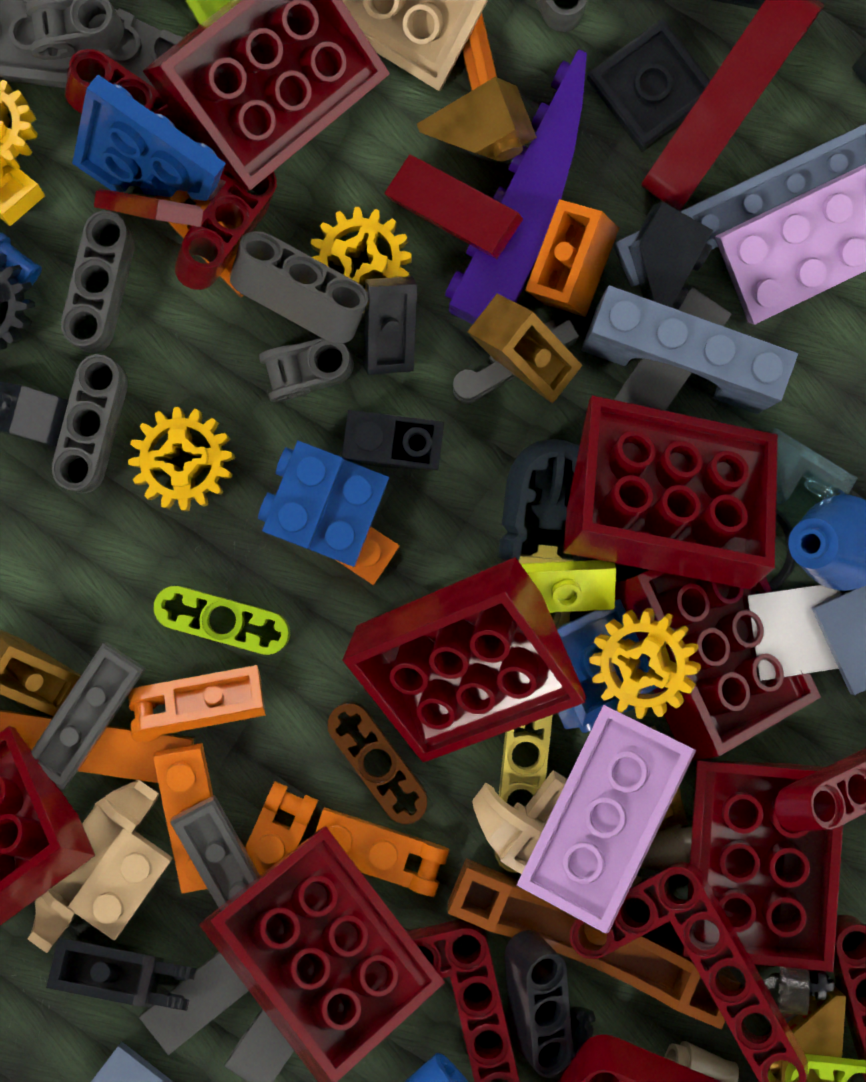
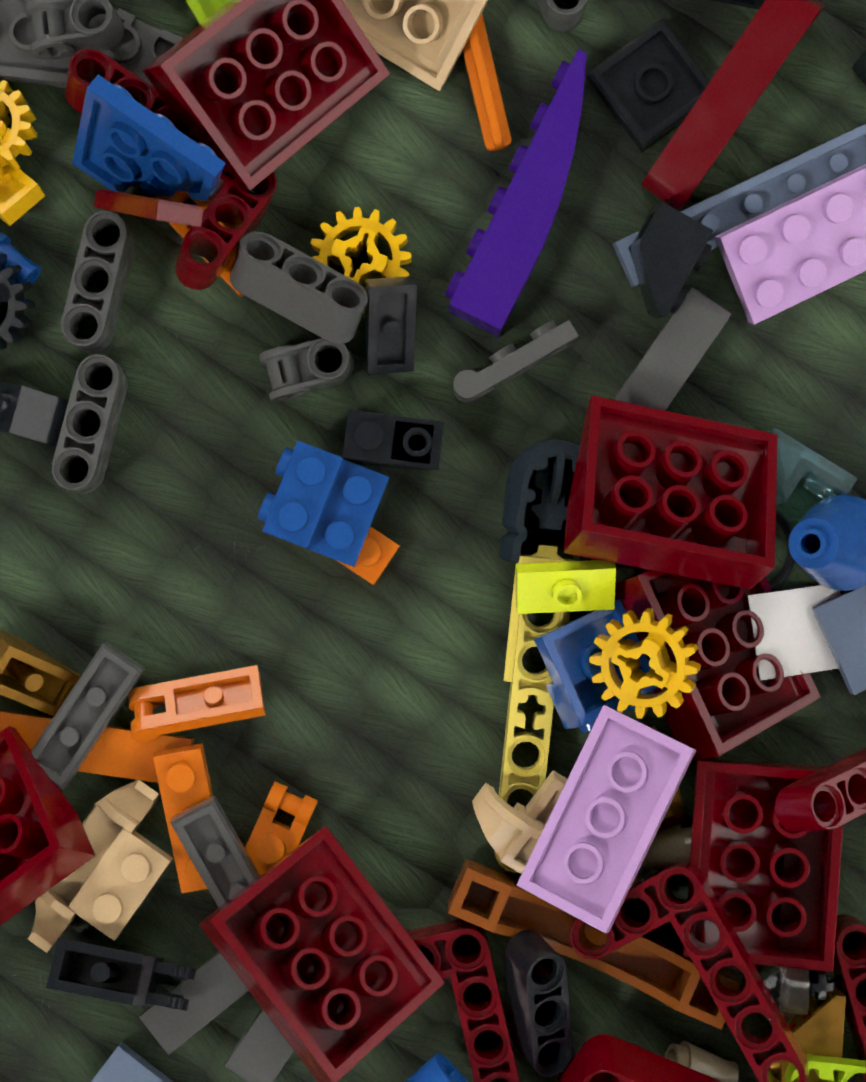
yellow gear [128,407,235,511] -> none
lime beam [154,586,290,655] -> none
orange plate [315,807,450,897] -> none
reddish brown beam [327,702,427,824] -> none
dark red slope [342,557,586,763] -> none
dark red tile [384,154,523,260] -> none
pearl gold slope [417,77,537,161] -> none
pearl gold slope [467,293,583,403] -> none
orange brick [525,199,619,317] -> none
black piece [567,1007,596,1067] -> none
sand blue arch [581,285,798,414] -> none

